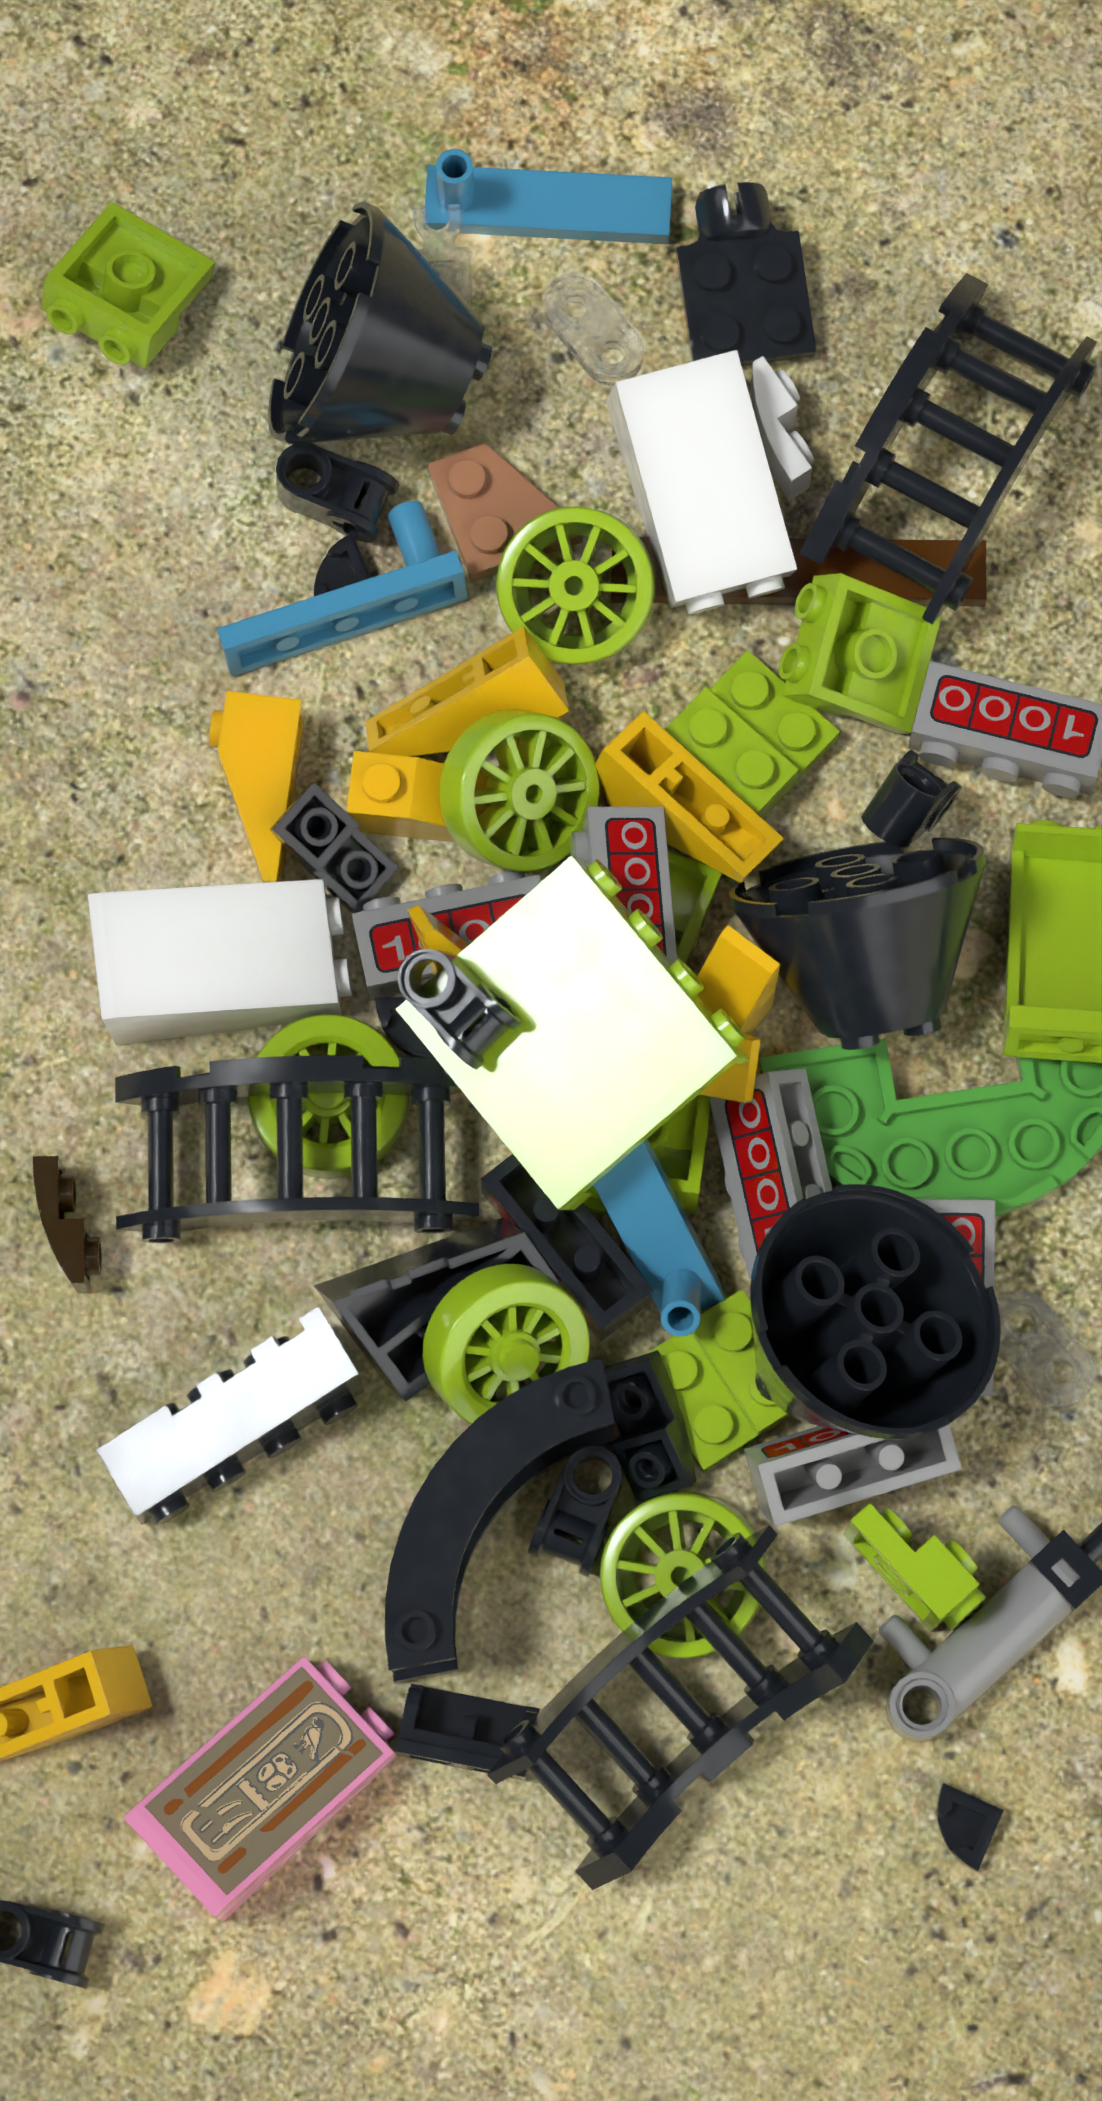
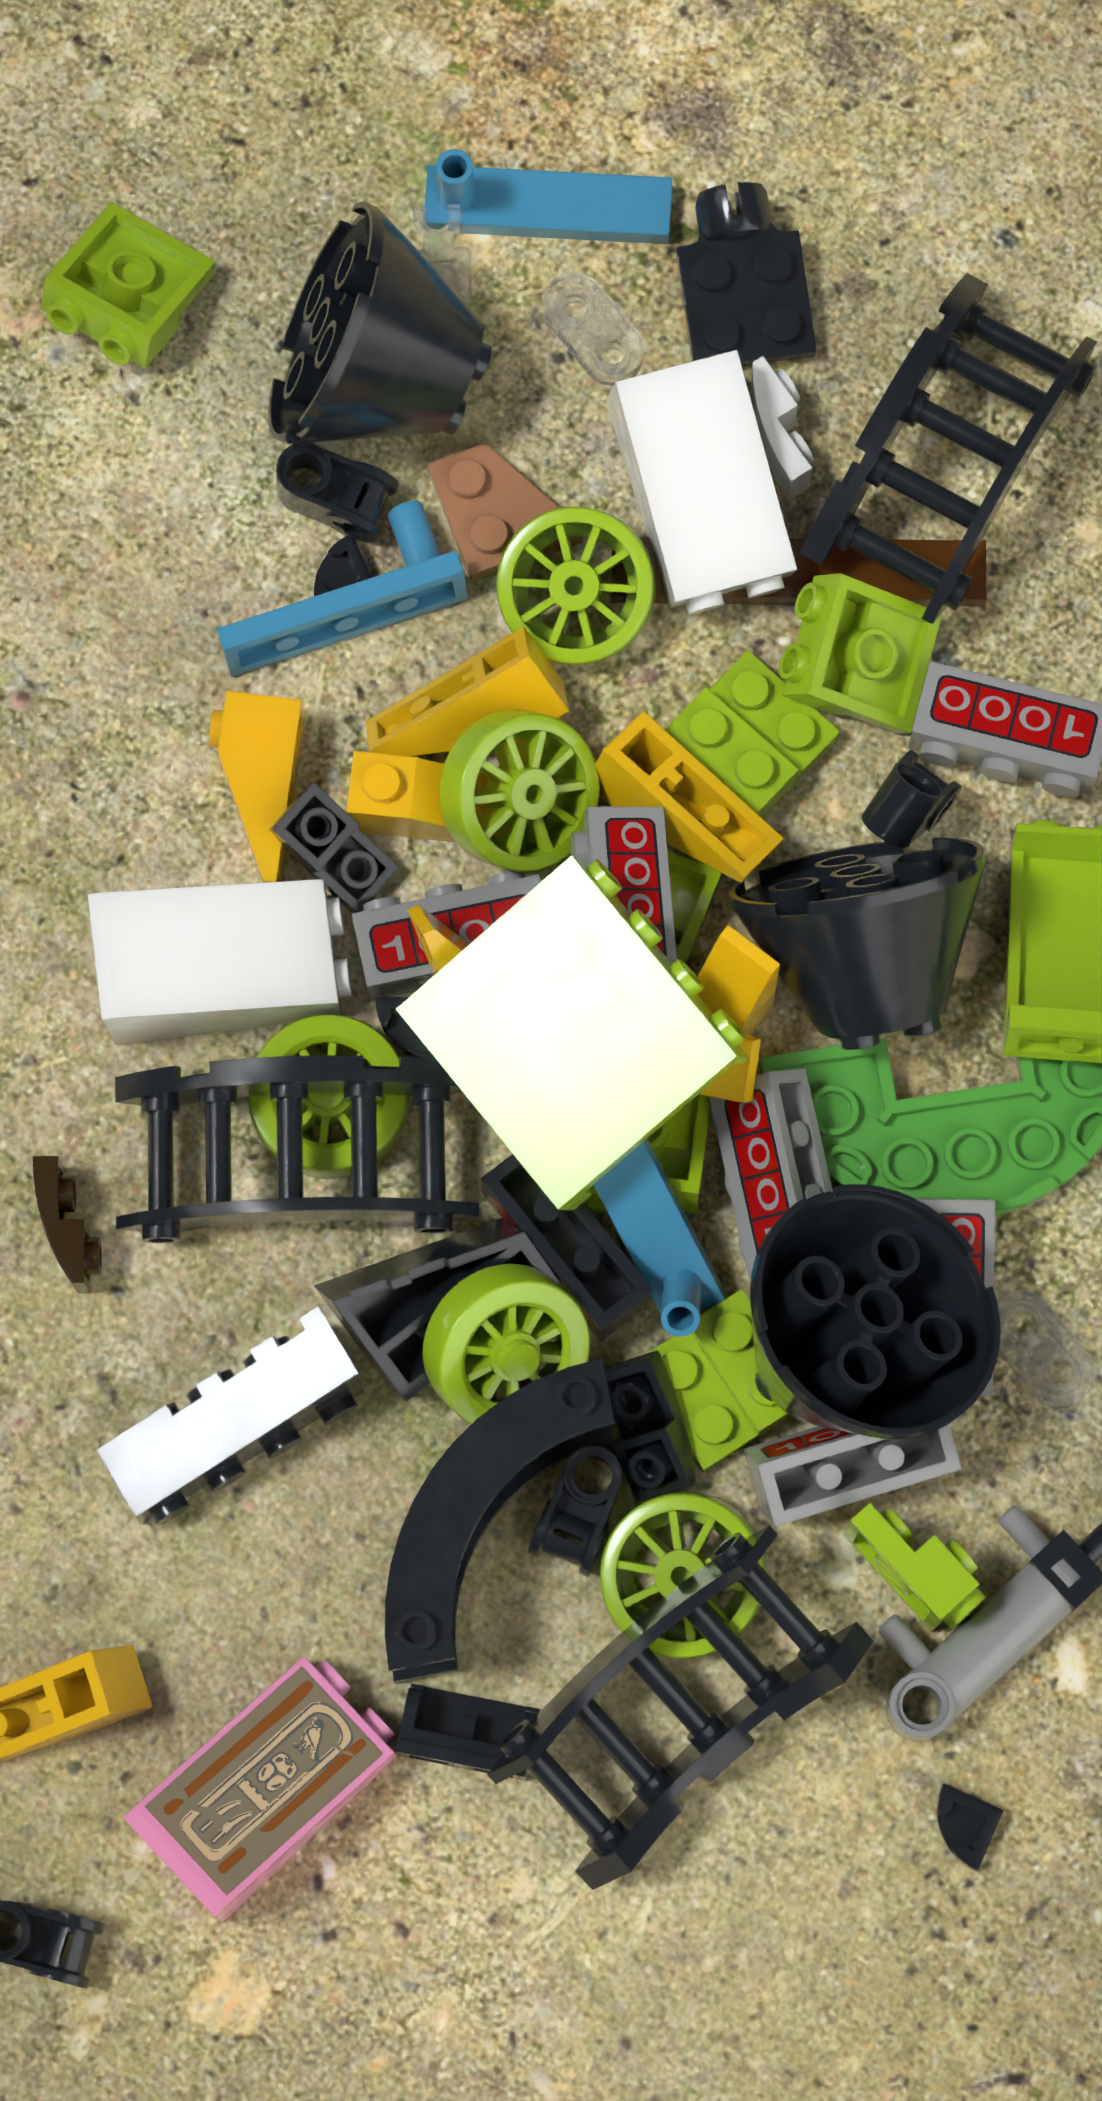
piece [397,948,523,1070] -> none

